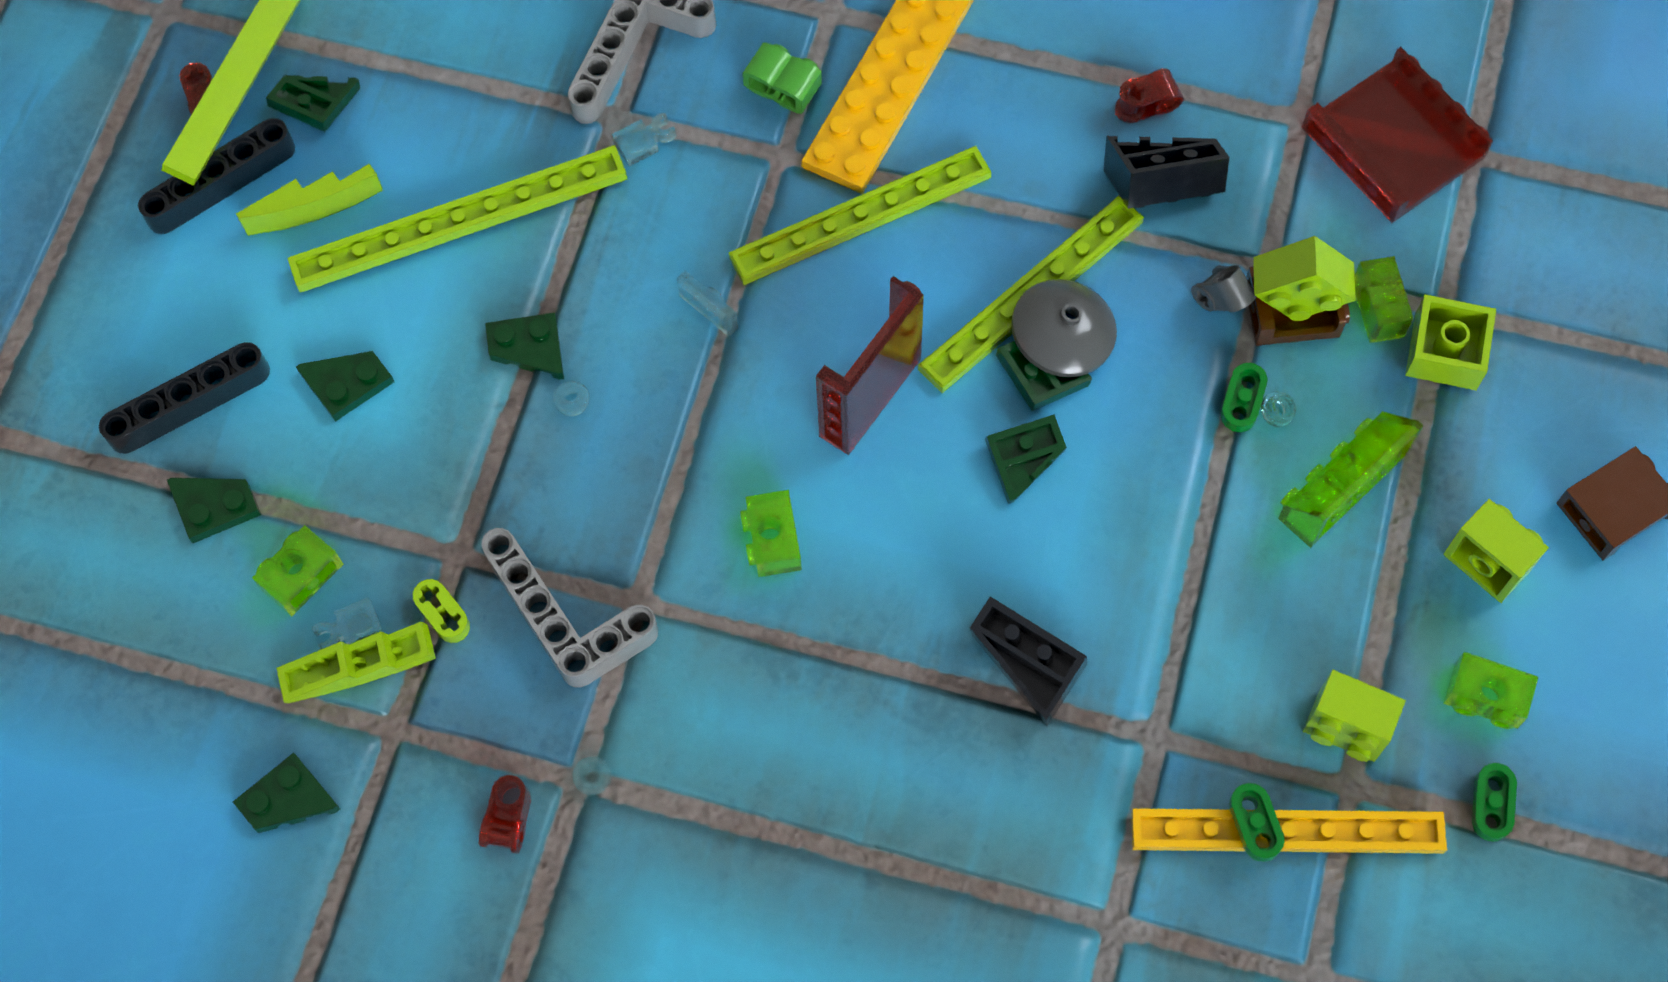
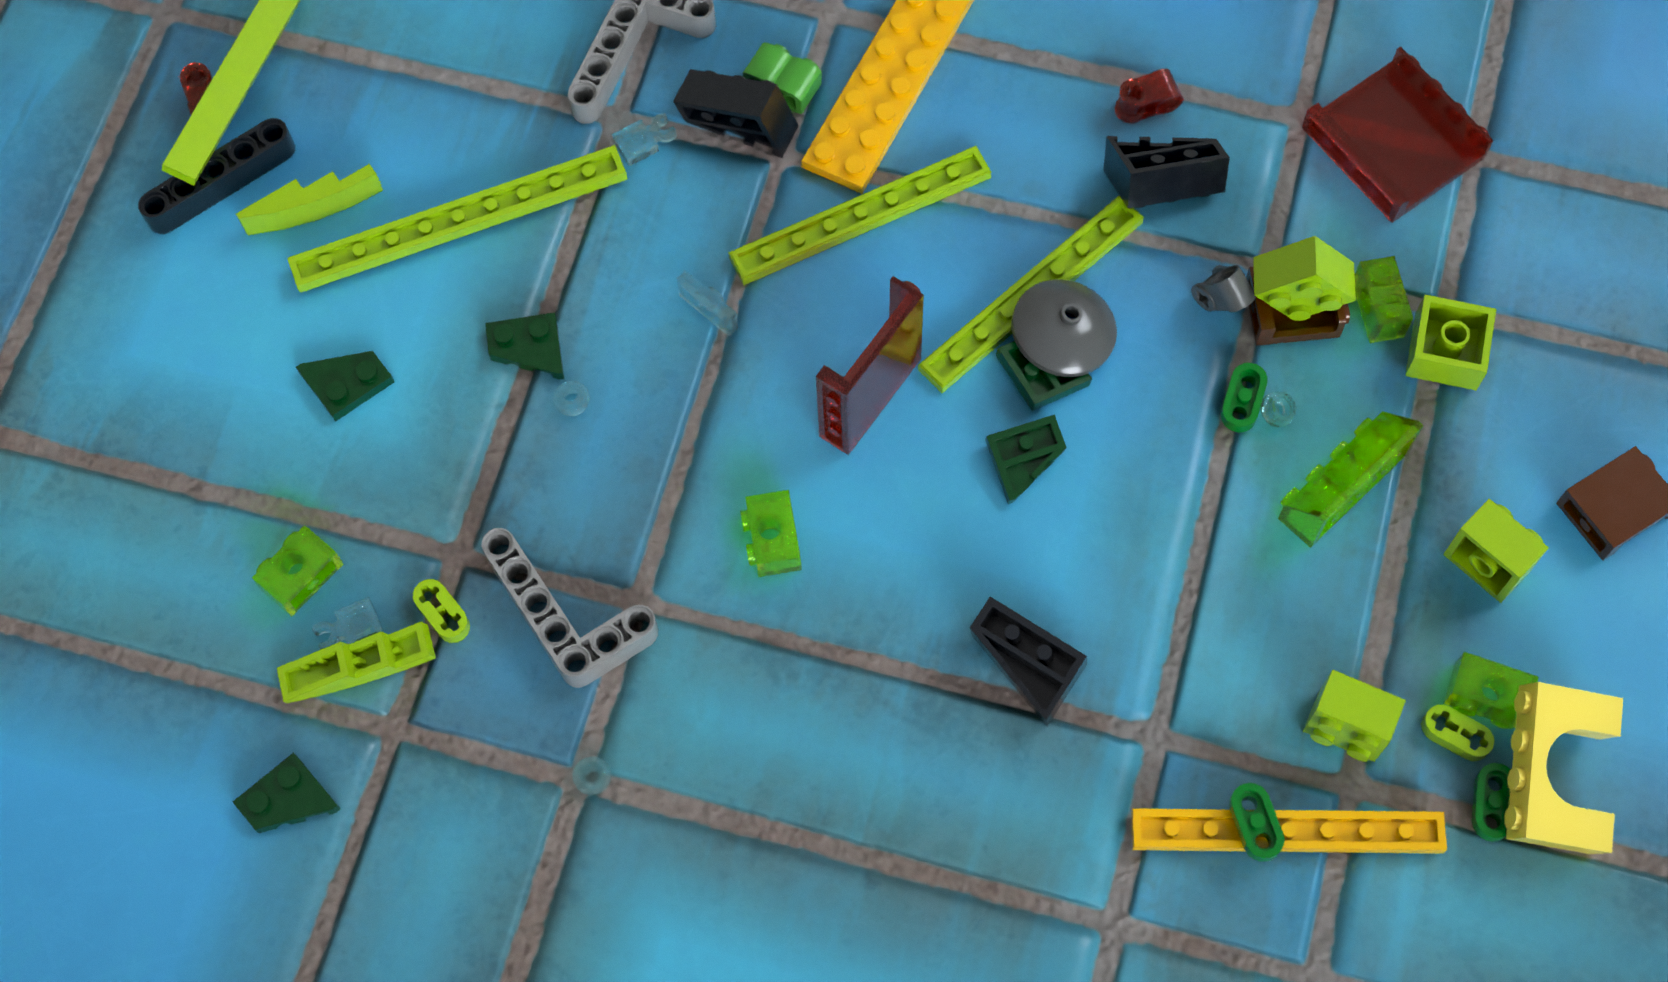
black beam [99,342,270,454] -> none
dark green wing [167,478,261,543] -> none
dark green wing [266,75,360,132] -> none
clear red piece [479,775,531,854] -> none
none -> black wedge [673,69,799,158]
none -> lime beam [1421,704,1495,761]
none -> light yellow arch [1504,682,1623,854]

